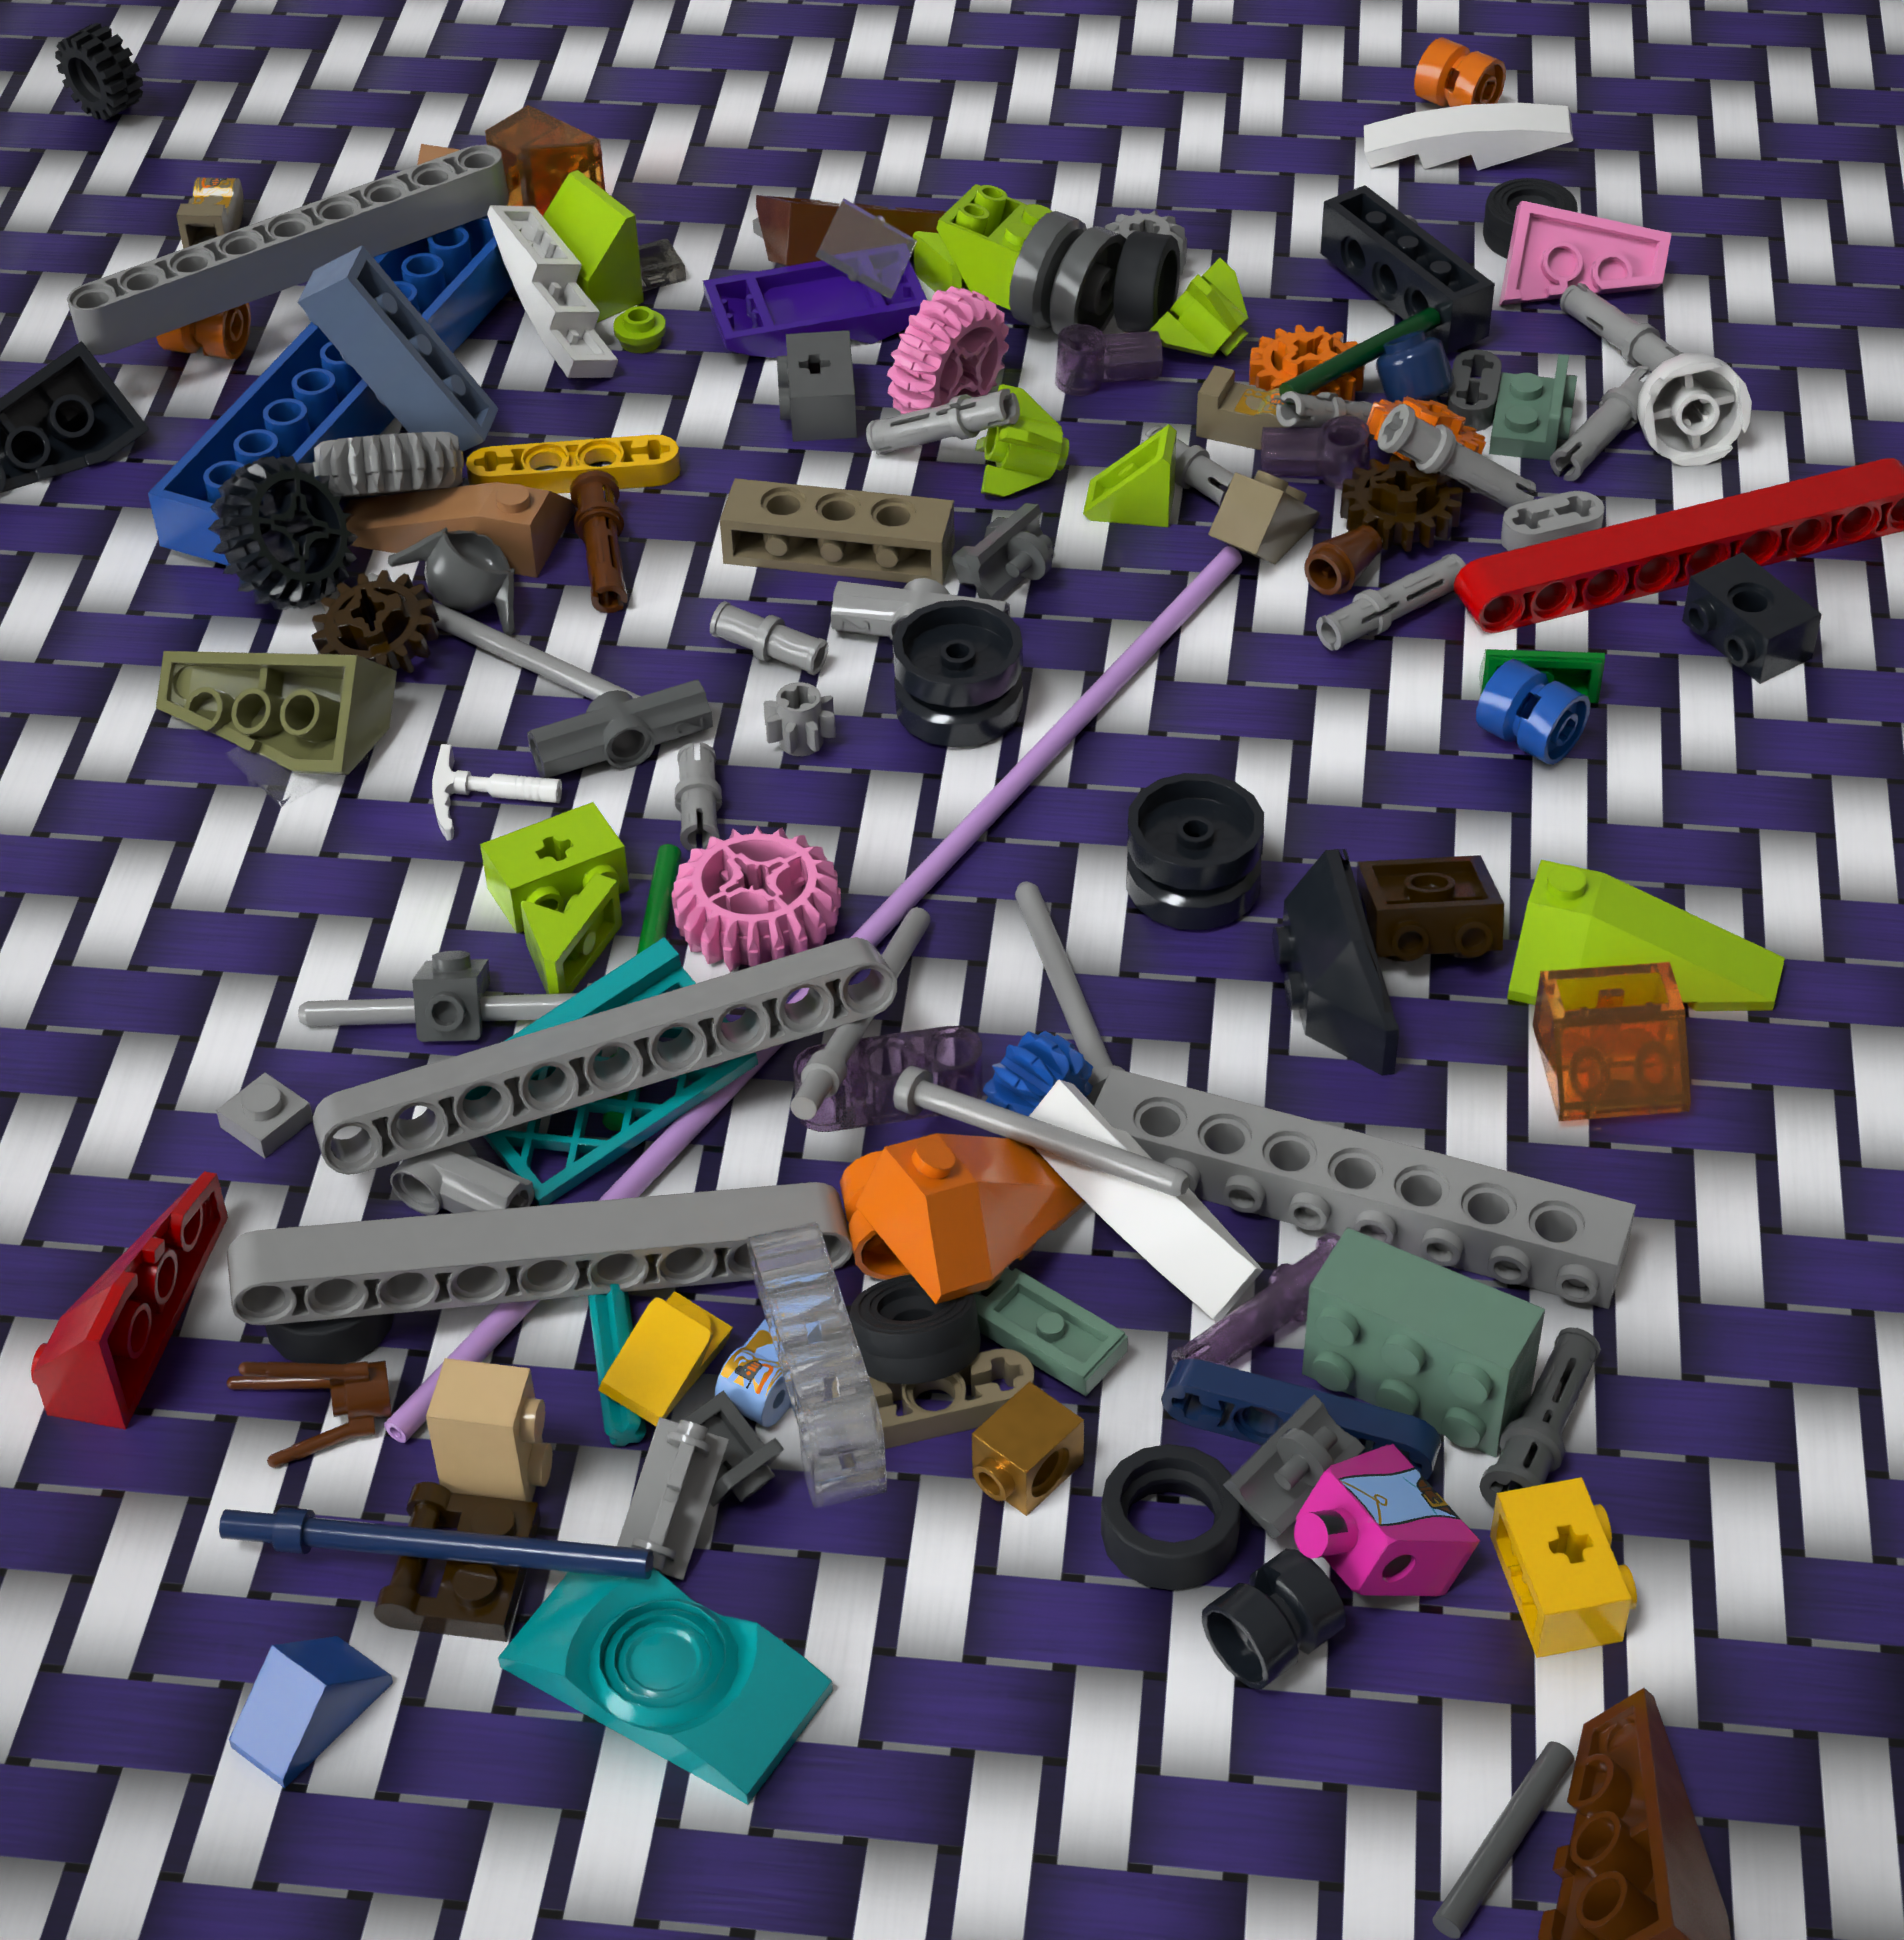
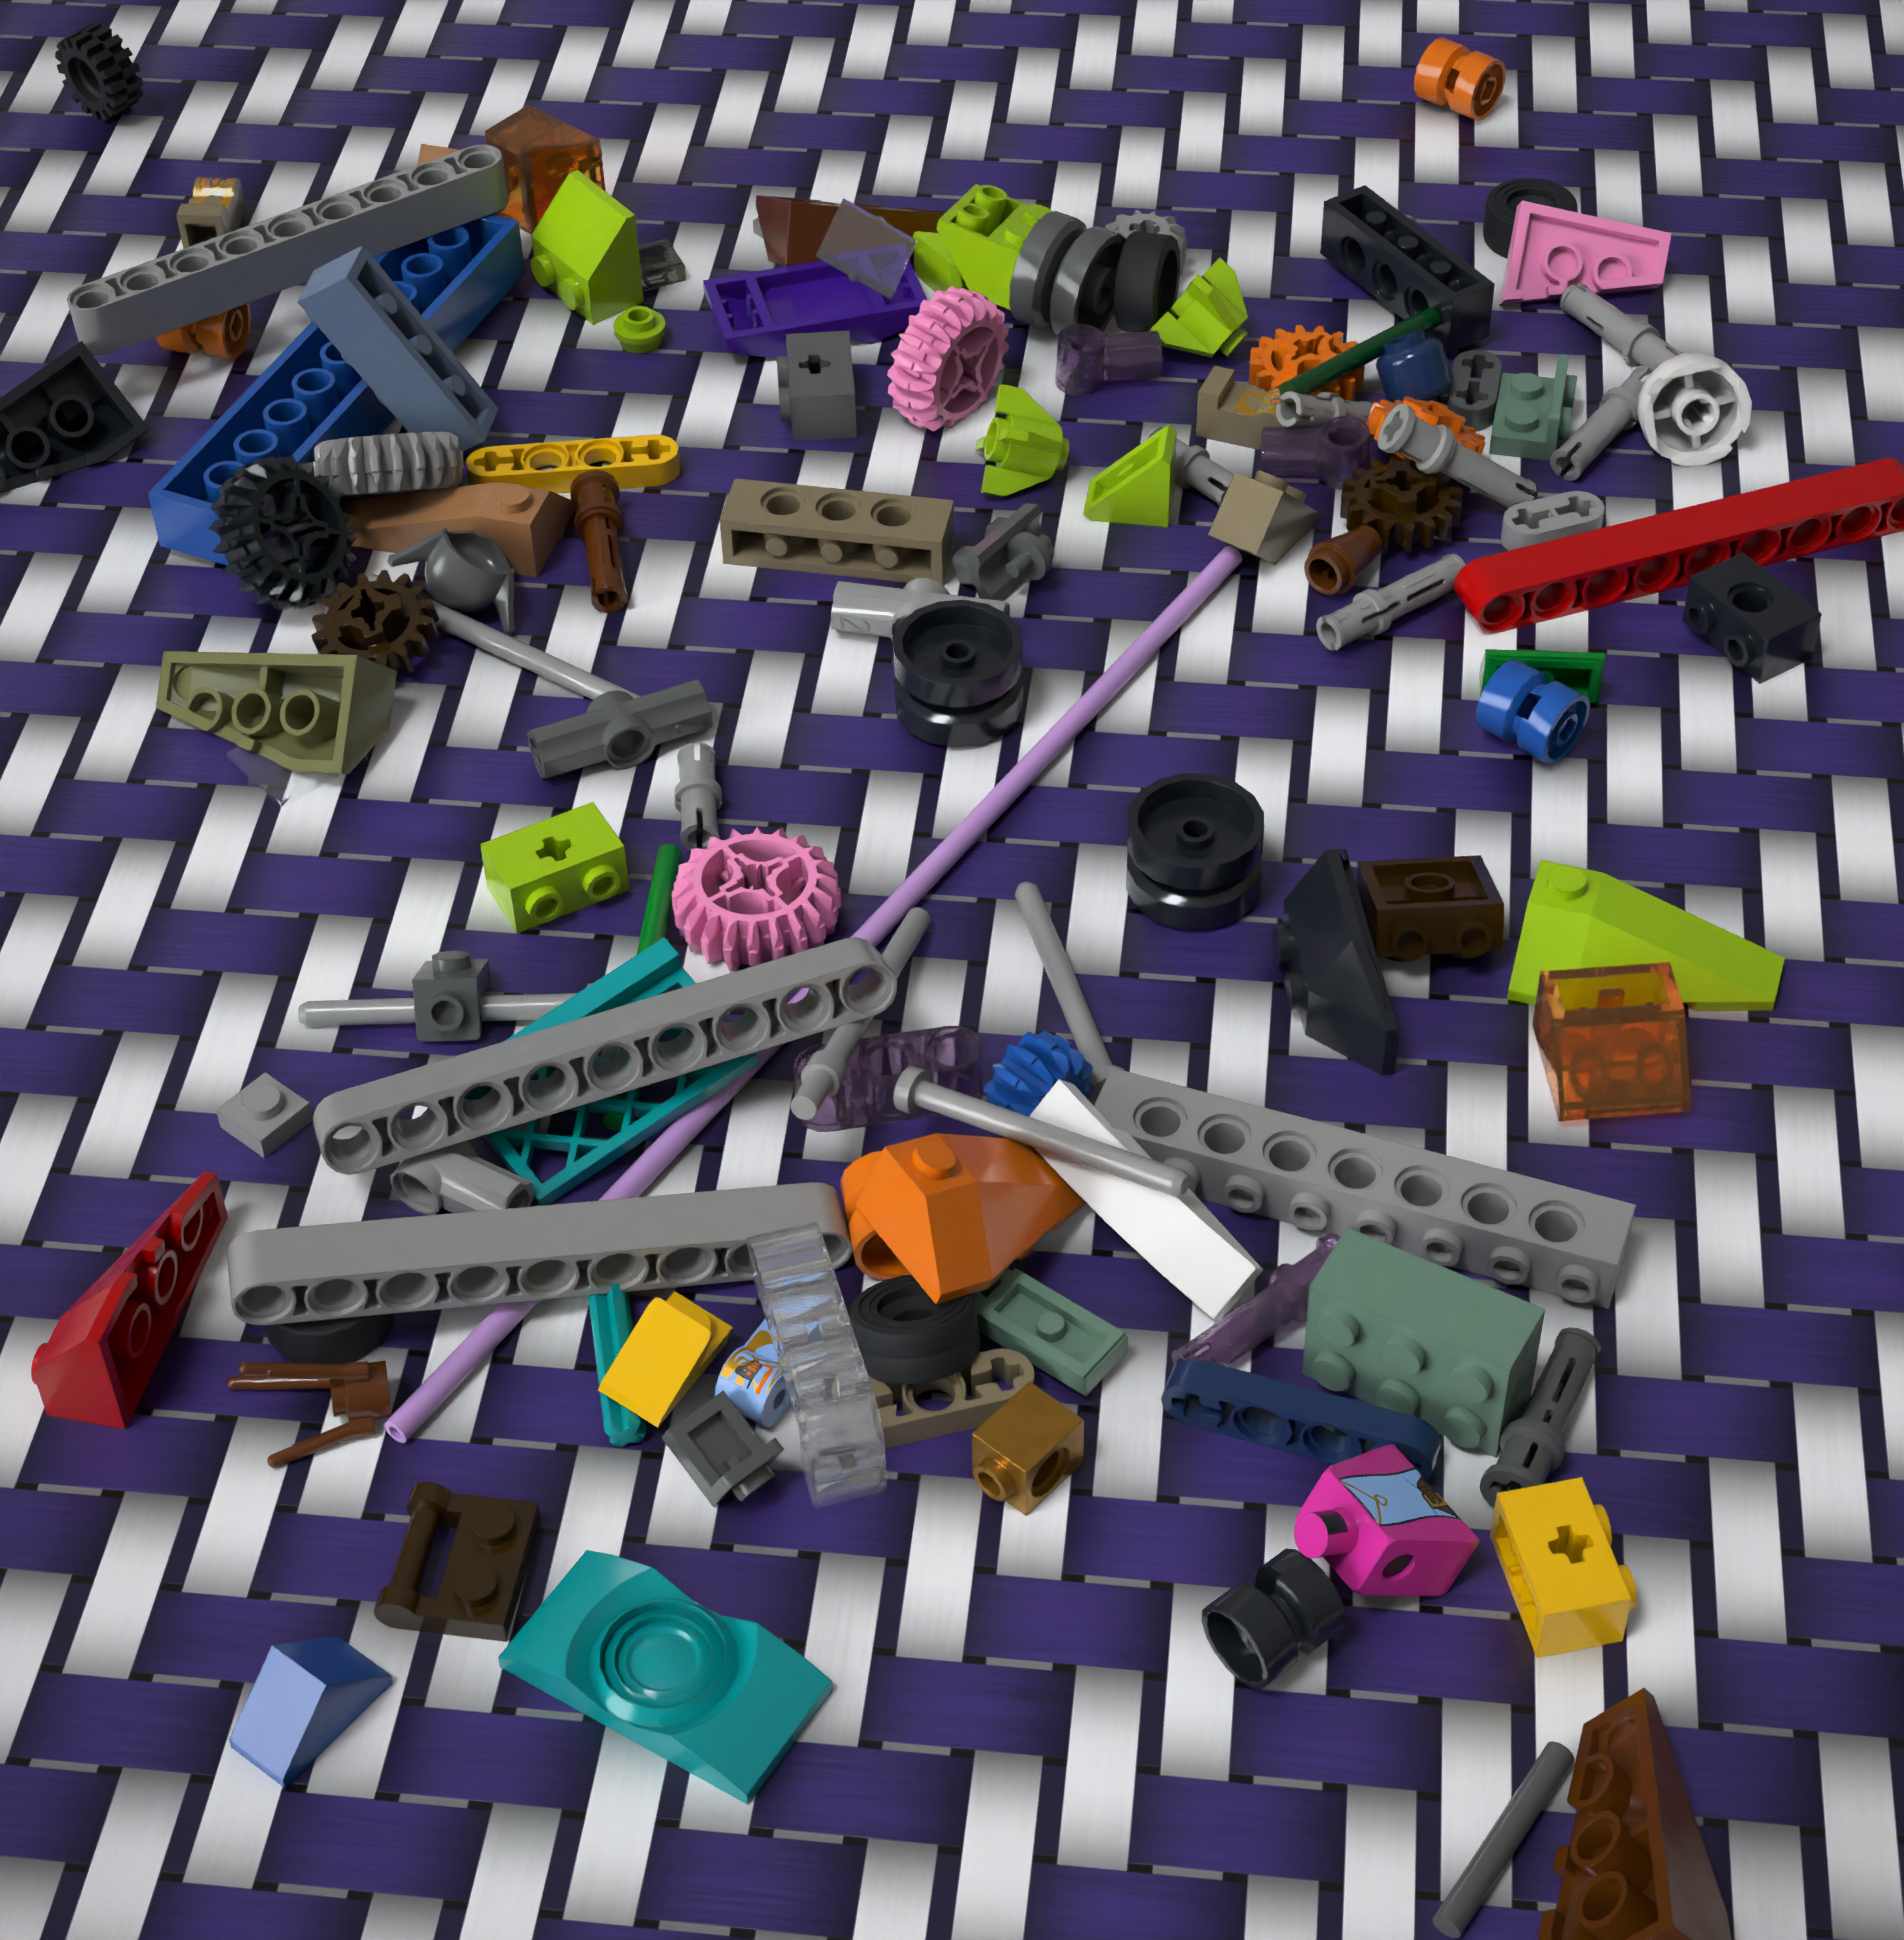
dark blue bar [219,1507,654,1580] -> none
tan brick [426,1358,553,1502] -> none
white piece [432,744,562,840] -> none
white slope [487,205,618,378] -> none
lime slope [520,873,623,994] -> none
light grey hinge [617,1417,729,1580] -> none
light grey pin [710,601,829,675] -> none
light grey gear [764,682,836,756] -> none
light grey pin [866,389,1020,455] -> none
black tyre [1101,1444,1241,1591] -> none
dark grey hips [1223,1394,1365,1539] -> none
white slope [1364,103,1573,171] -> none

